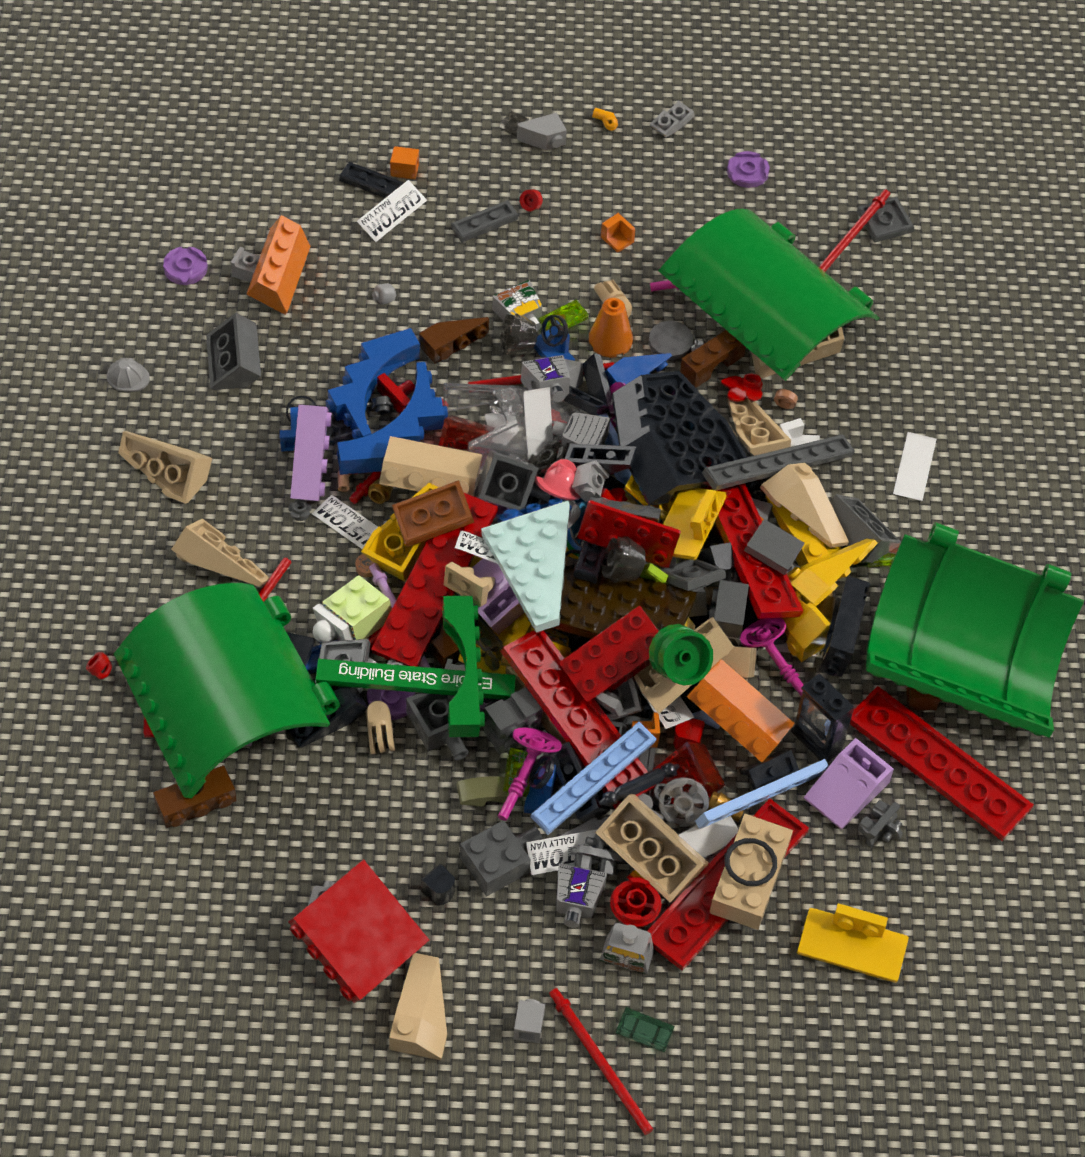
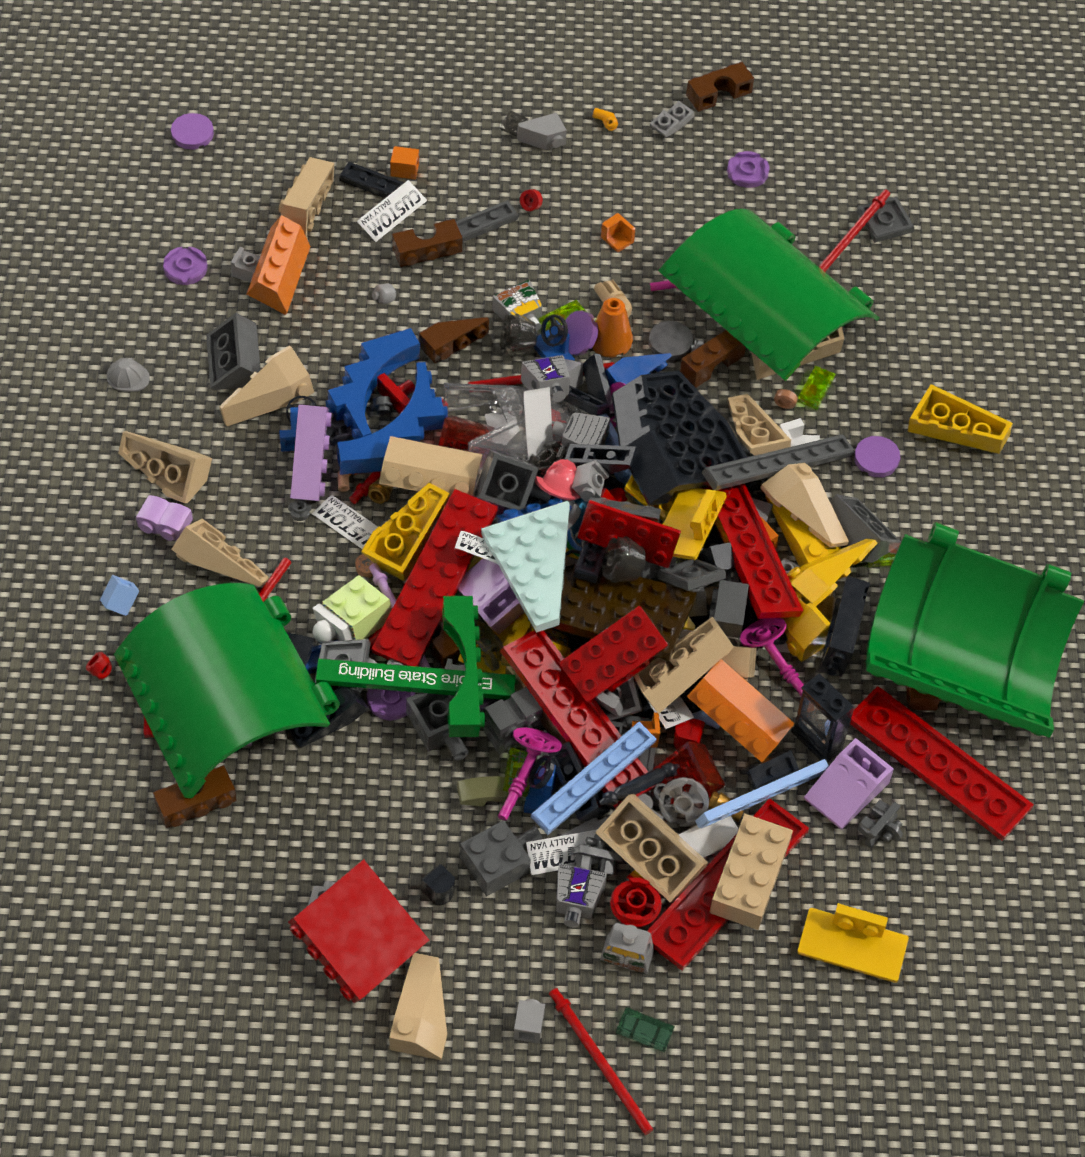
tan arm [366,701,395,755] -> none
dark orange tile [392,480,474,547] -> none
tan tile [444,562,495,607] -> none
lime tile [634,563,668,583] -> none
green wheel [649,624,713,686] -> none
red plate [721,373,763,402] -> none
black piece [725,838,777,886] -> none
dark grey tile [744,519,805,575] -> none
white sticker [893,432,937,501] -> none
none -> light blue panel [100,575,139,616]
none -> lavender brick [136,495,193,541]
none -> medium lavender tile [171,113,214,150]
none -> tan wedge [219,346,314,426]
none -> tan wedge [279,157,334,240]
none -> reddish brown arch [392,219,463,267]
none -> medium lavender tile [565,310,598,356]
none -> reddish brown arch [686,62,754,112]
none -> clear neon green tile [797,365,836,410]
none -> medium lavender tile [854,436,901,477]
none -> yellow wedge [907,384,1013,454]

